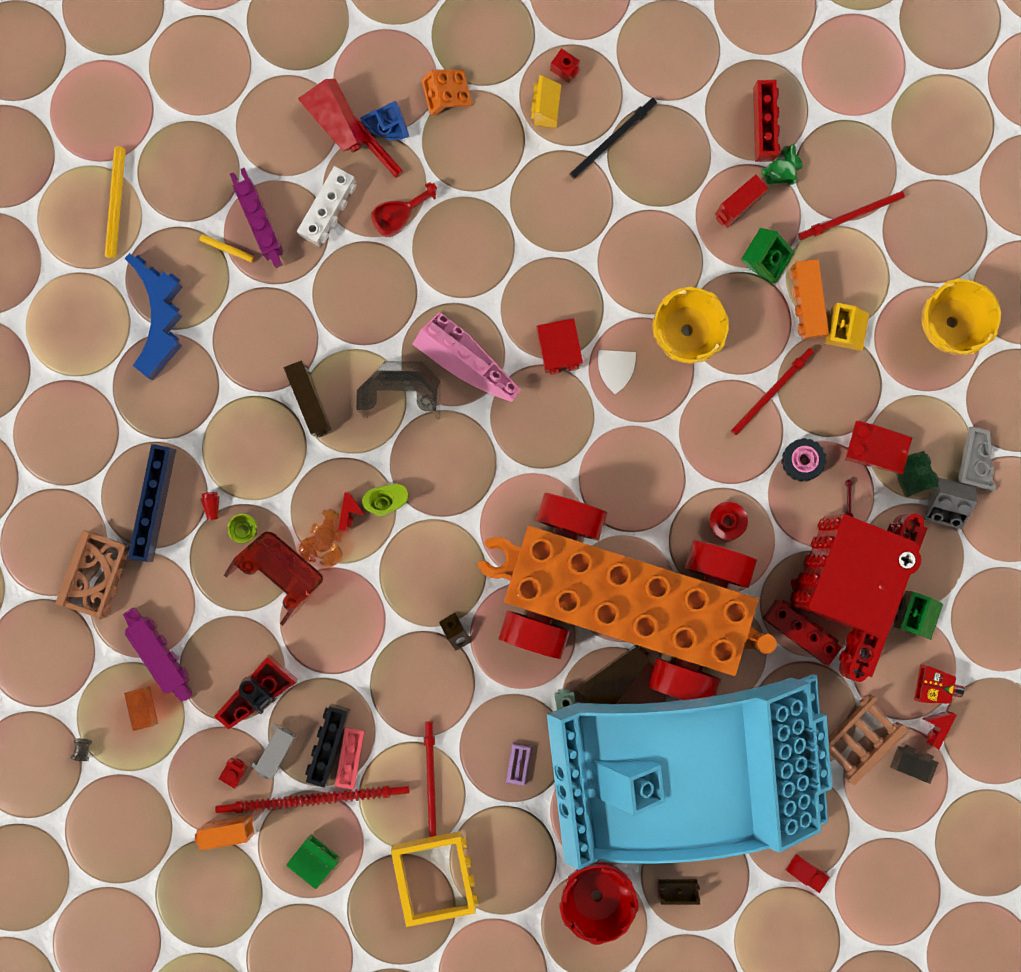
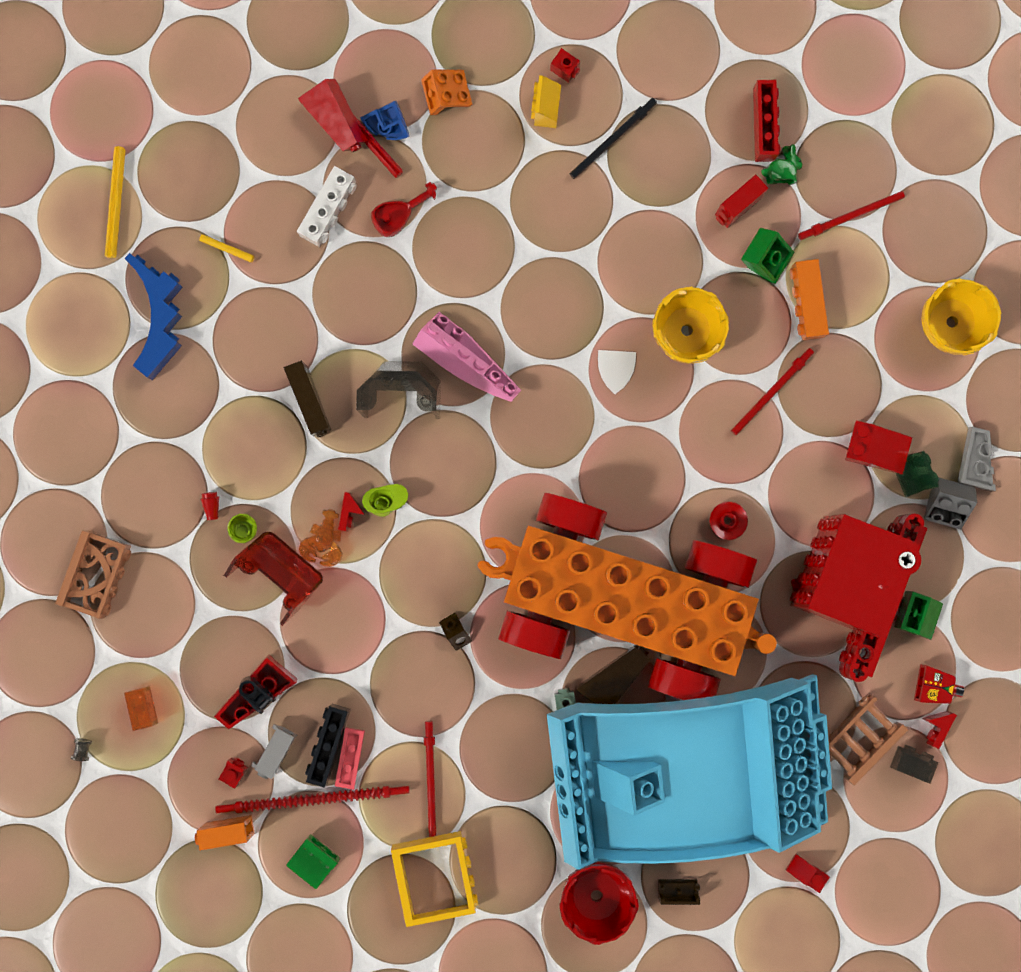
magenta hinge [123,608,192,702] -> none
dark blue brick [128,444,176,562] -> none
magenta hinge [230,168,283,268] -> none
lavender tile [506,743,531,786] -> none
red brick [536,318,583,375] -> none
red brick [762,600,842,666] -> none
black wheel [781,438,827,482] -> none
yellow slope [825,303,869,351] -> none
dark red hinge [845,480,853,517] -> none

